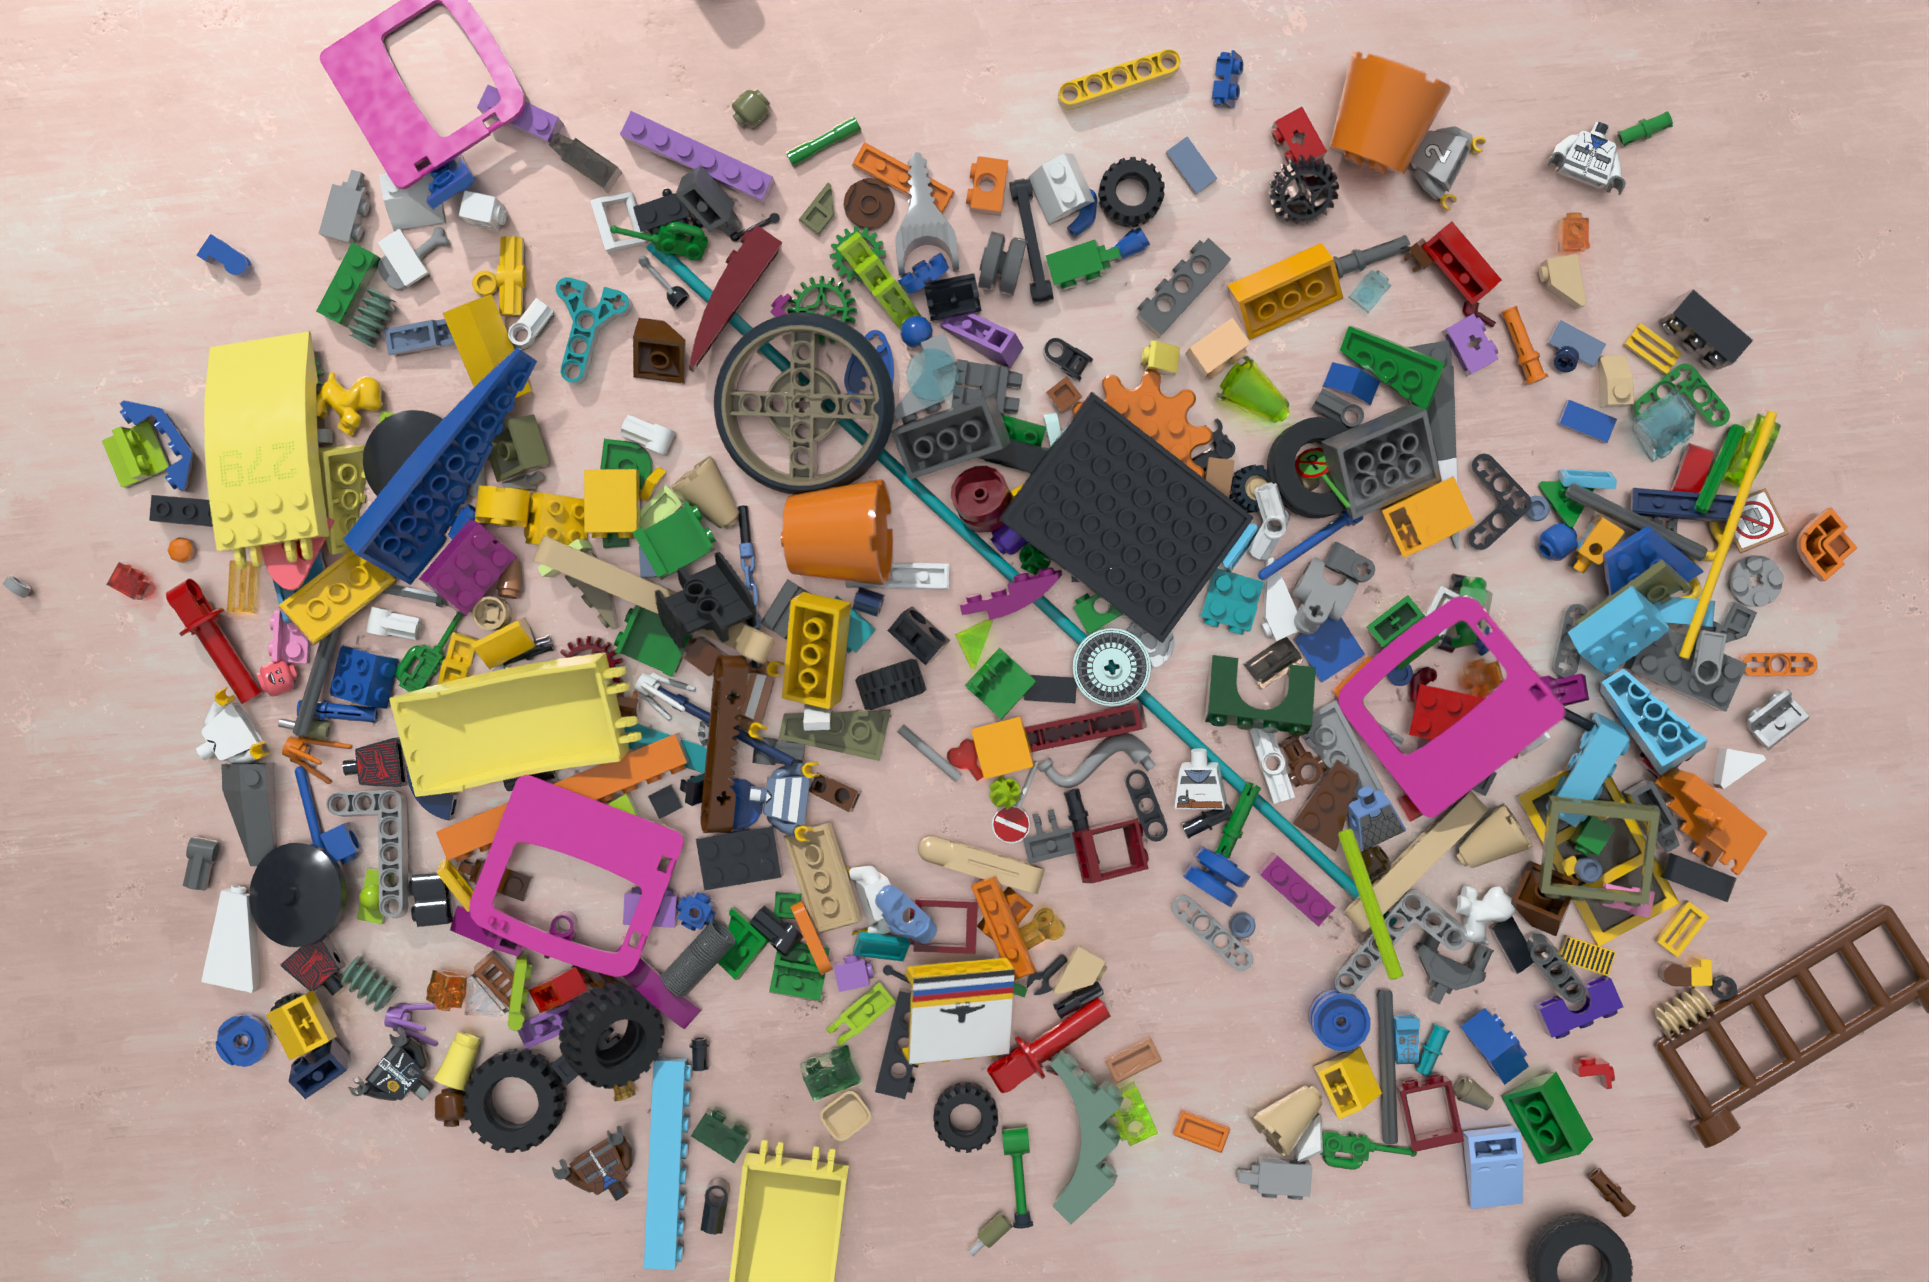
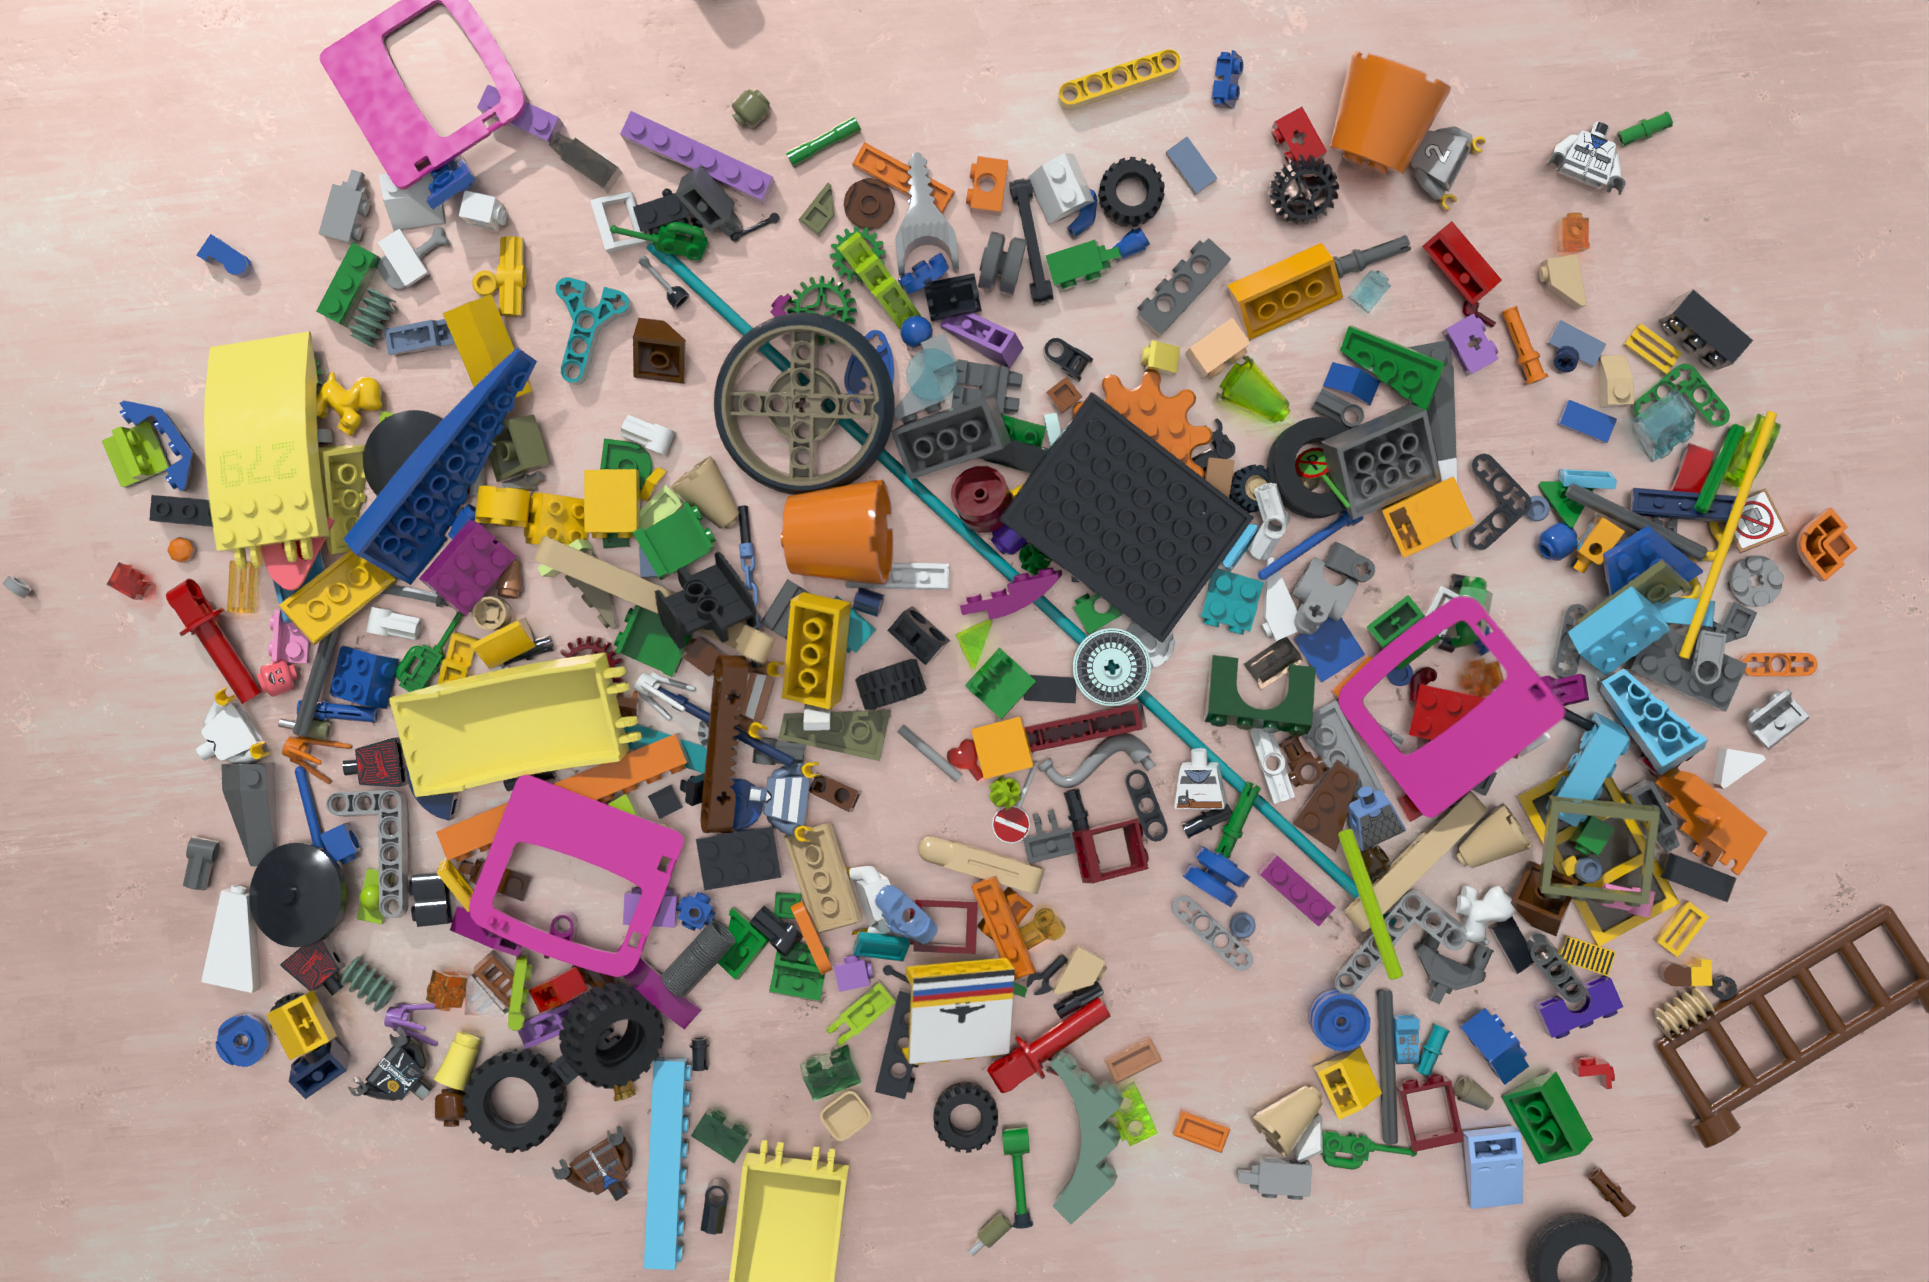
white piece [508,298,555,349] -> none
dark red slope [689,225,782,372] -> none
reddish brown tile [1404,238,1435,272] -> none

